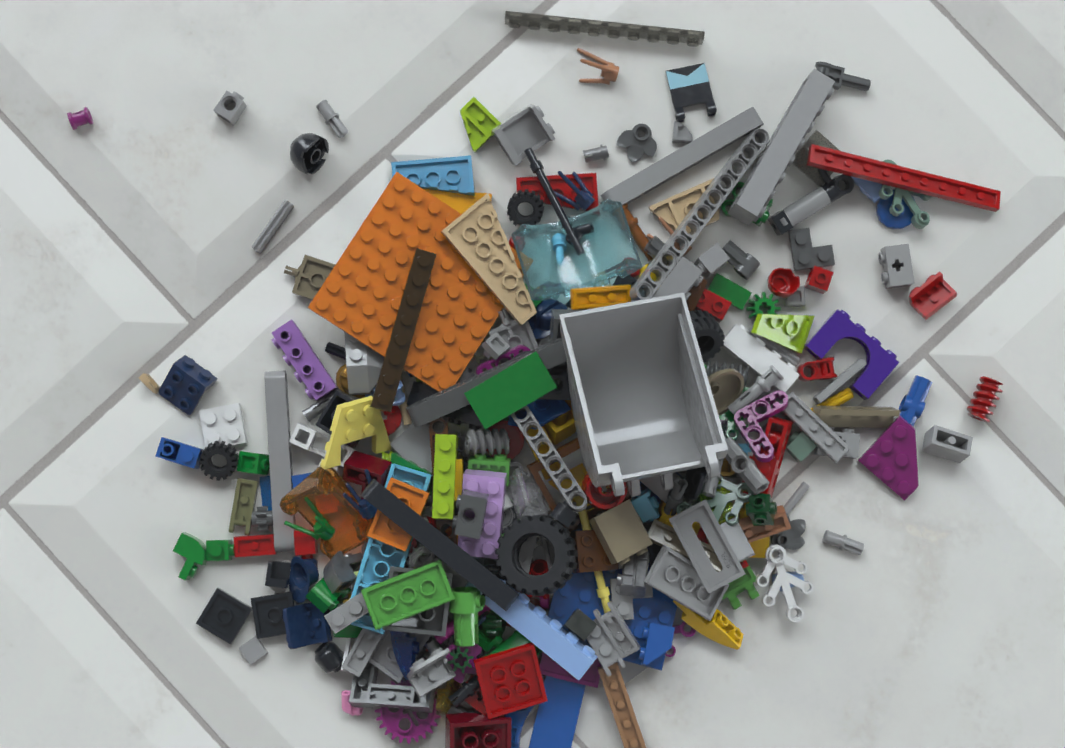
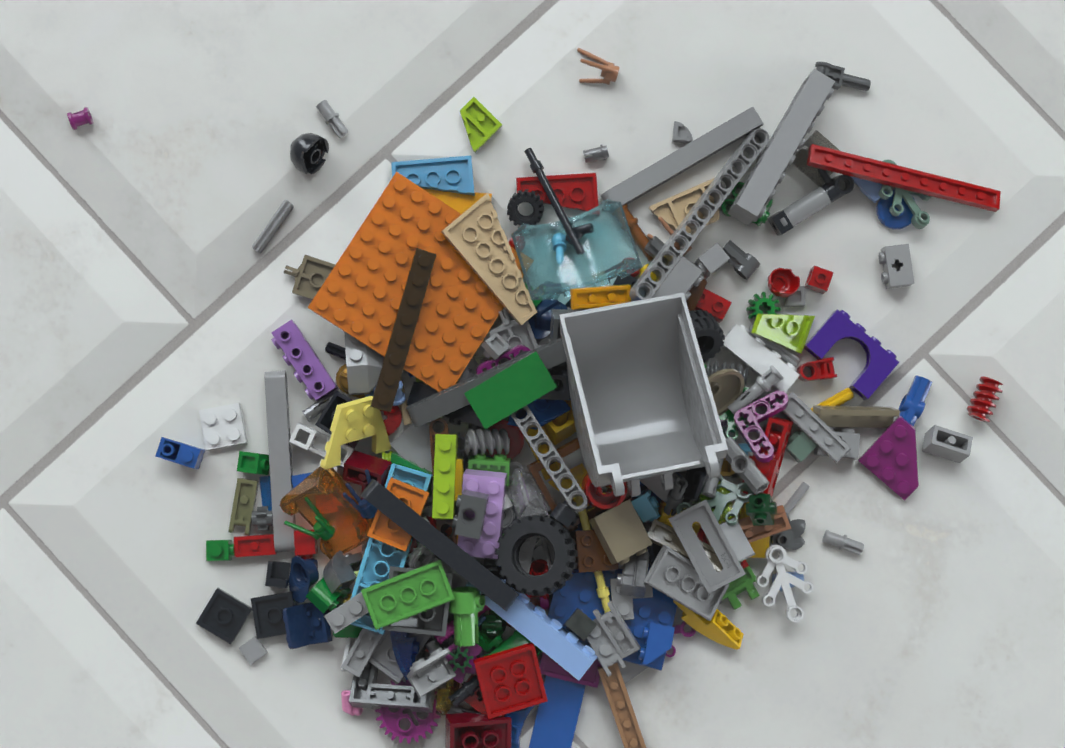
tan tile [138,373,160,394] -> none
dark blue bracket [159,355,218,415] -> none
green brick [173,532,207,581] -> none
black tyre [199,441,239,481] -> none
light grey brick [213,91,247,126] -> none
black head [315,642,344,673] -> none
light grey panel [491,104,555,166] -> none
clear smoke plate [505,11,705,47] -> none
dark blue plant [553,171,595,211] -> none
dark grey plate [617,124,657,162] -> none
black flag [666,63,717,123] -> none
green tile [707,273,752,311] -> none
dark grey plate [788,228,835,271] -> none
light grey tile [813,359,867,404] -> none
red bracket [909,272,957,320] -> none

